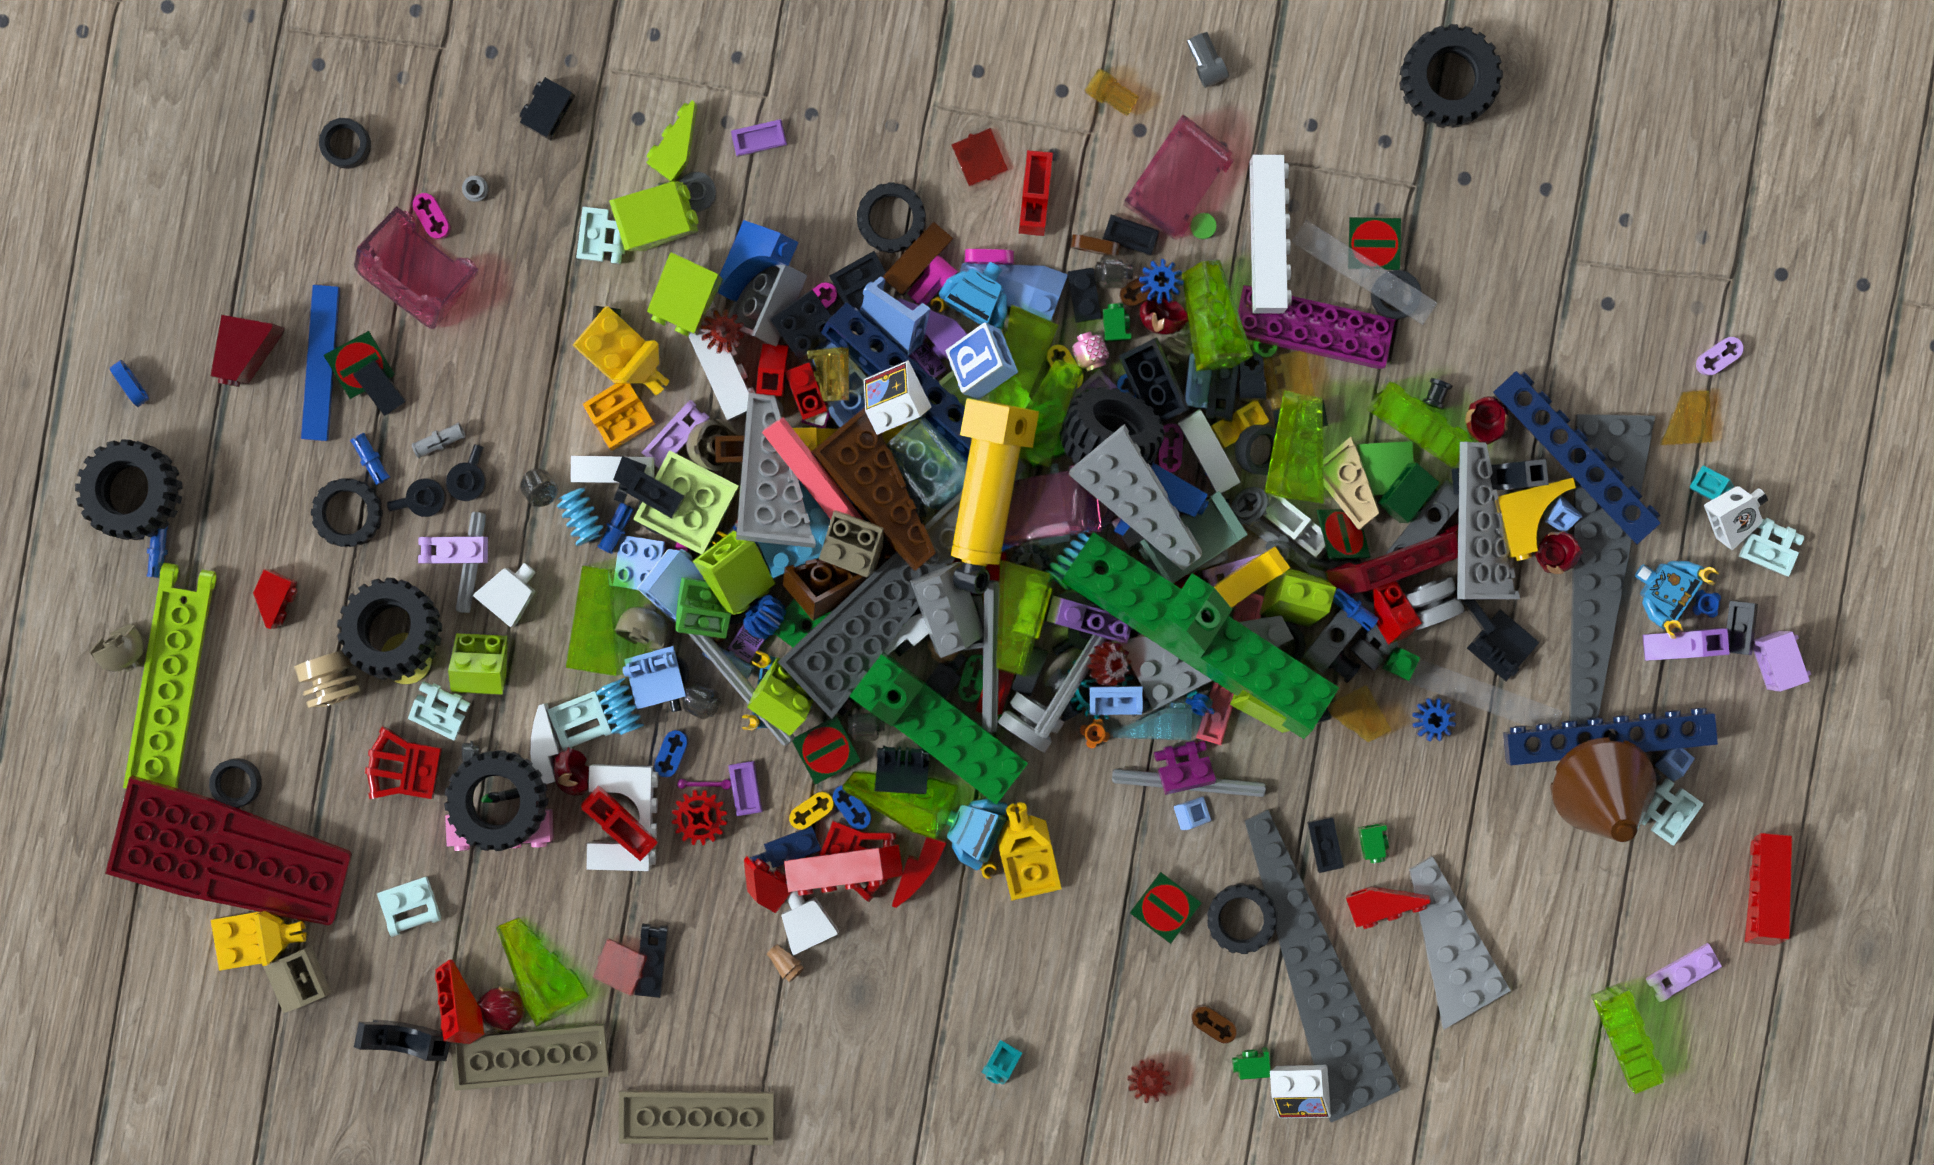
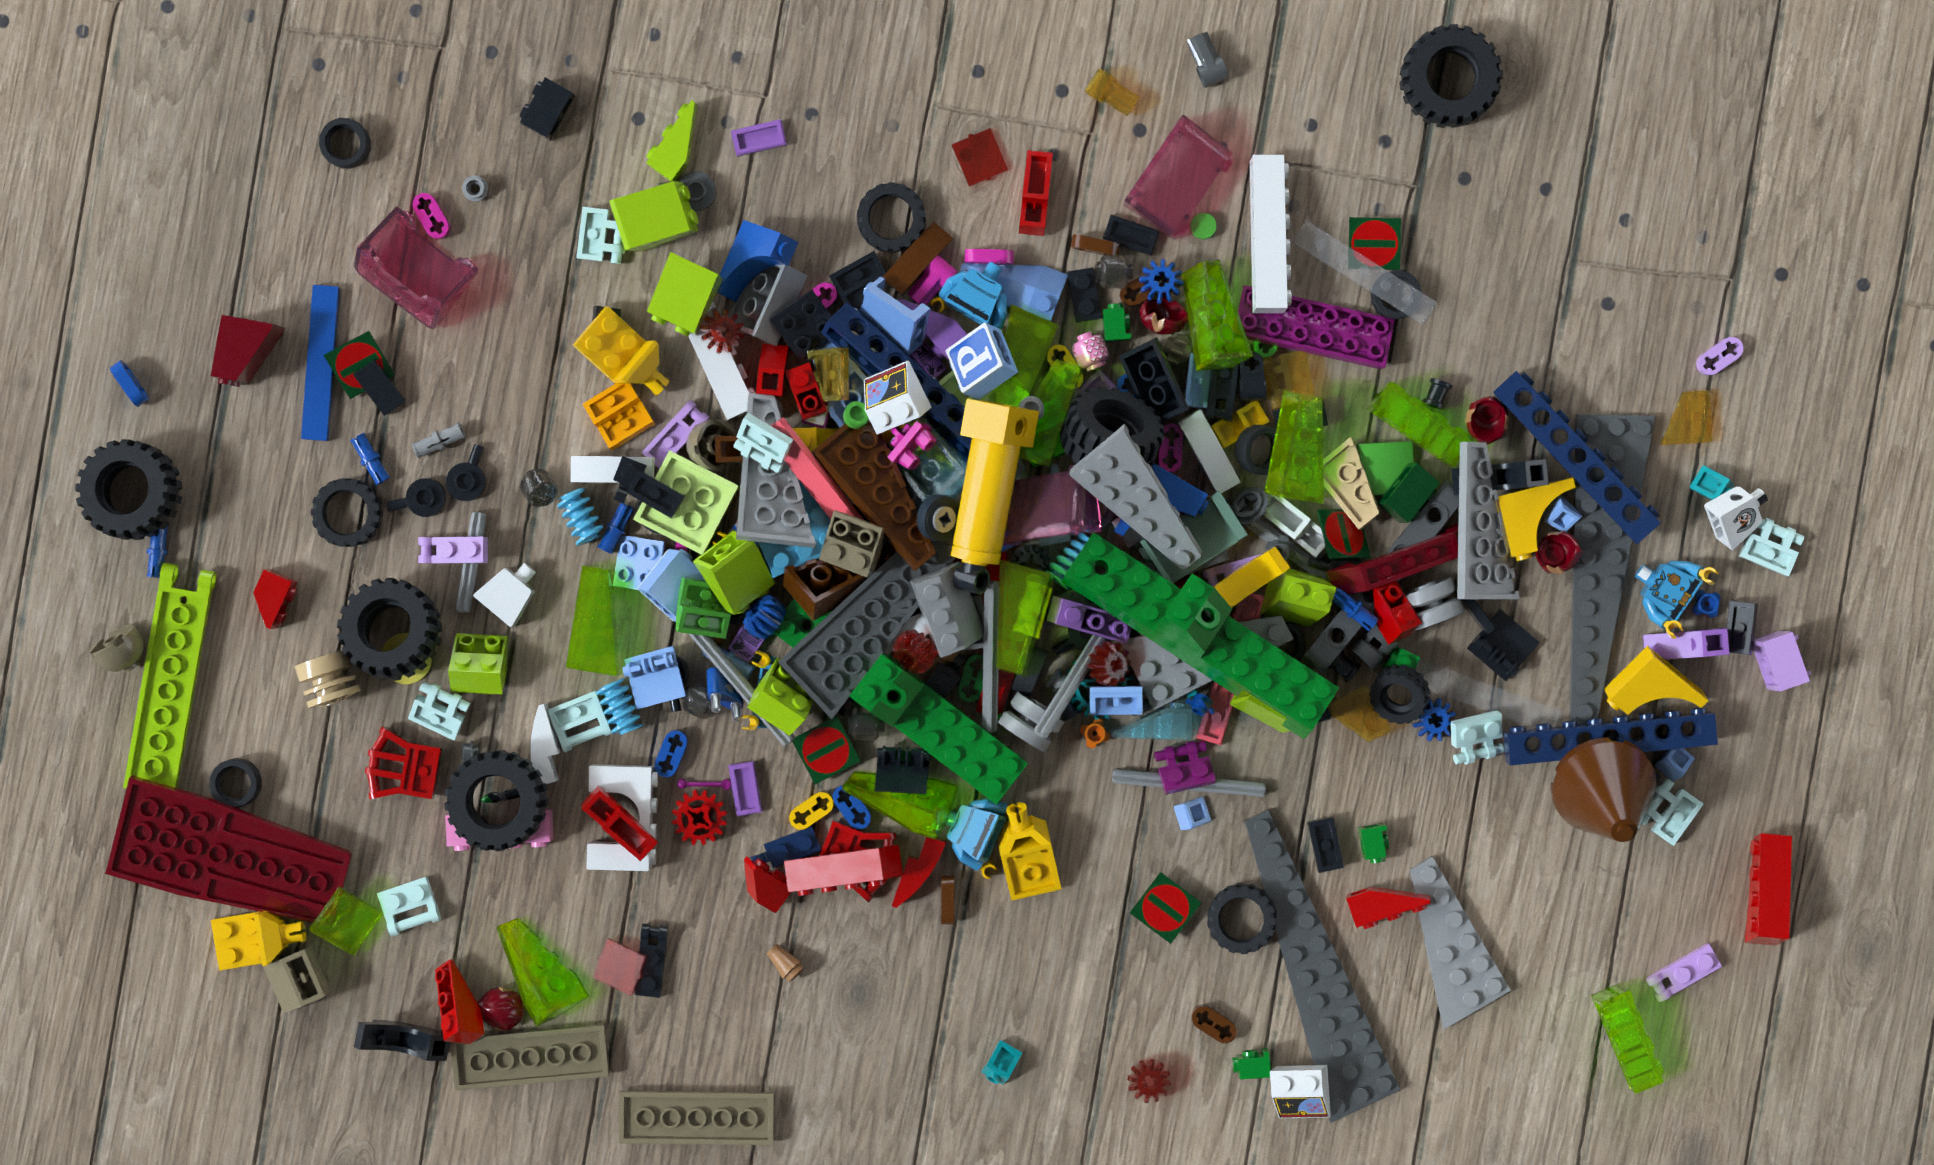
dark red hair [553,747,589,796] -> none
dark tan cylinder [615,604,668,650] -> none
white torso [782,891,839,955] -> none
none -> clear neon green plate [309,887,383,956]
none -> blue piece [706,667,744,722]
none -> light aqua plate [733,413,793,474]
none -> bright green tile [843,401,869,429]
none -> dark pink hips [888,421,936,470]
none -> clear red gear [892,629,938,674]
none -> black wheel [917,494,960,542]
none -> reddish brown beam [941,876,955,925]
none -> light grey plate [1019,396,1045,420]
none -> black tyre [1369,664,1430,724]
none -> light aqua plate [1451,710,1504,765]
none -> yellow arch [1604,646,1708,715]

